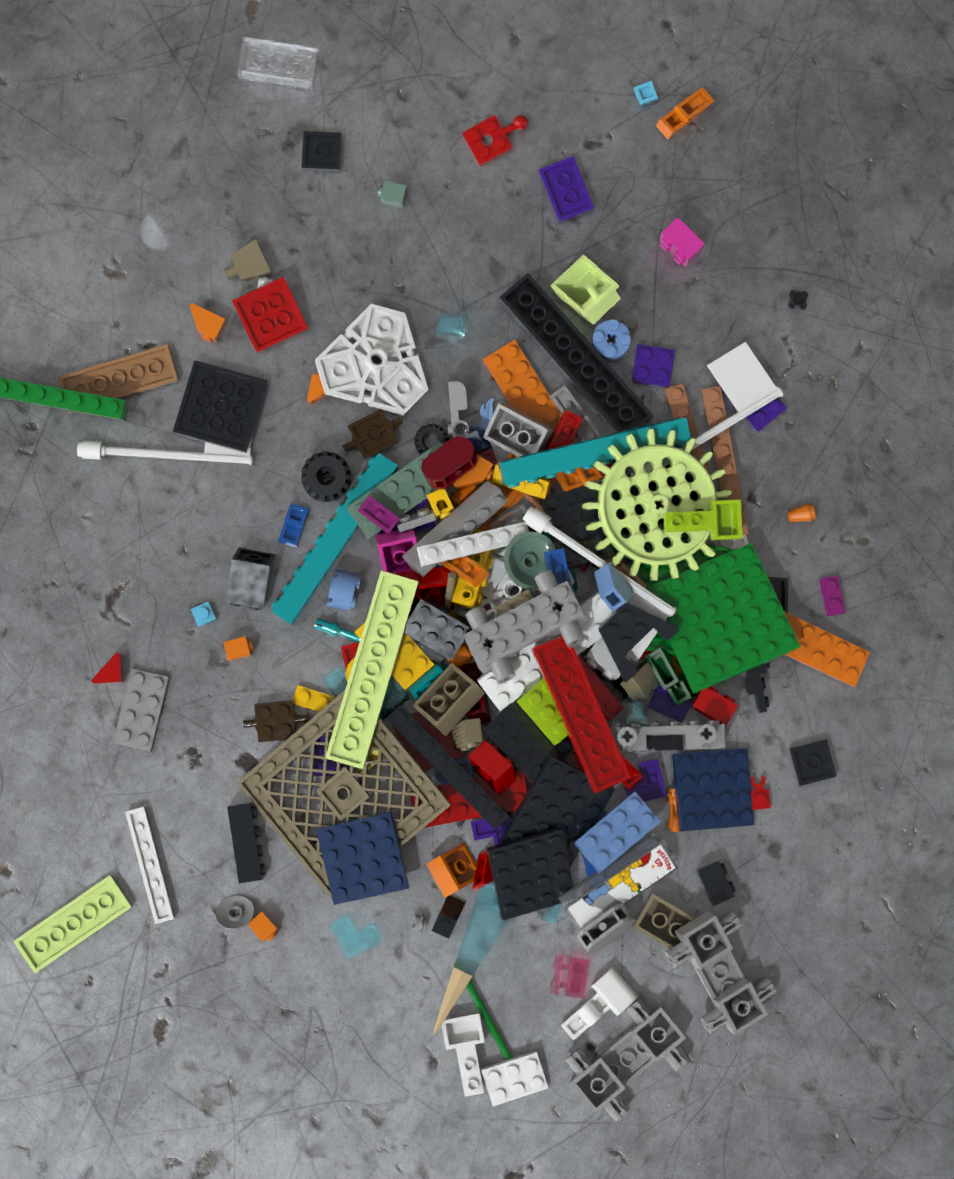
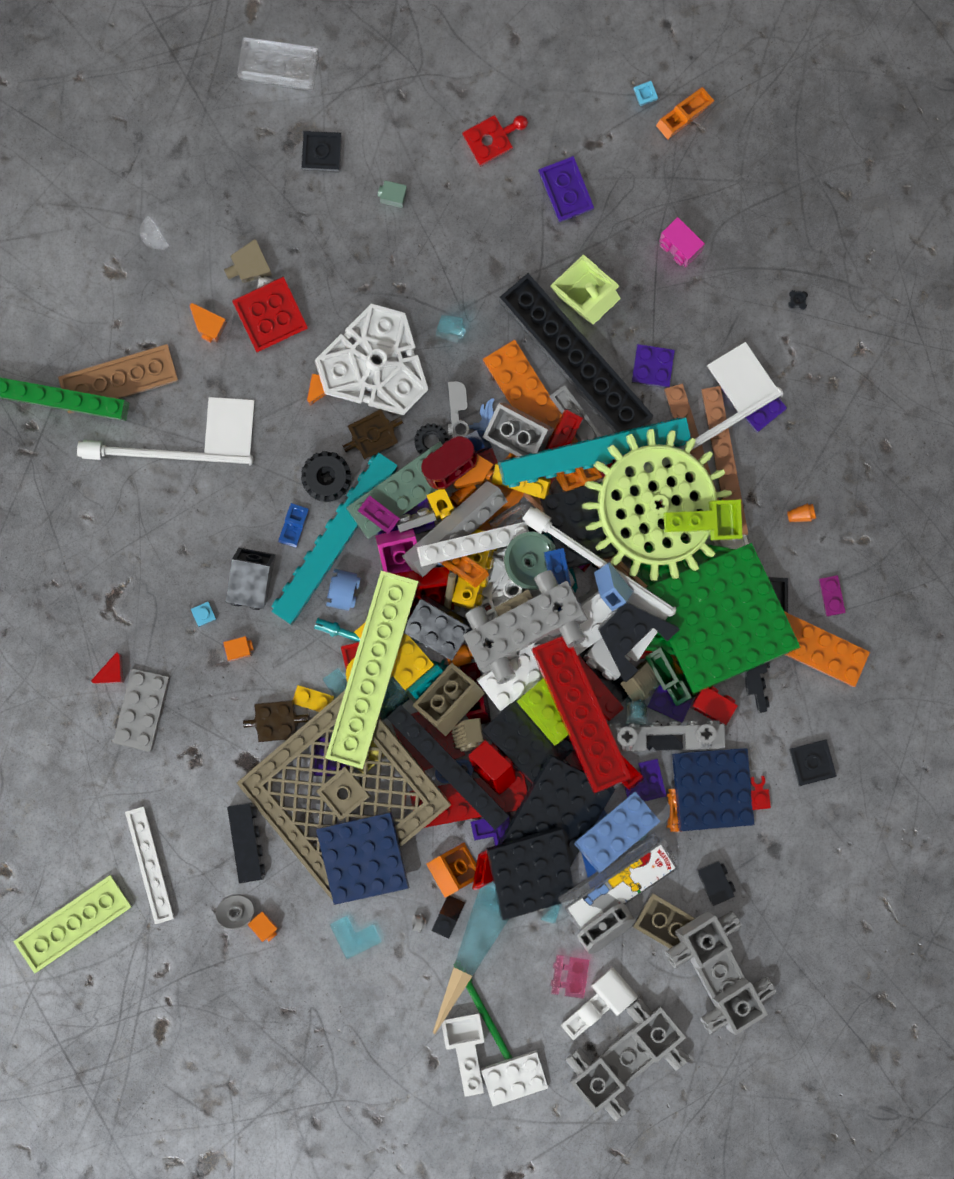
black plate [173,360,268,454] -> none
medium blue brick [592,319,631,361] -> none

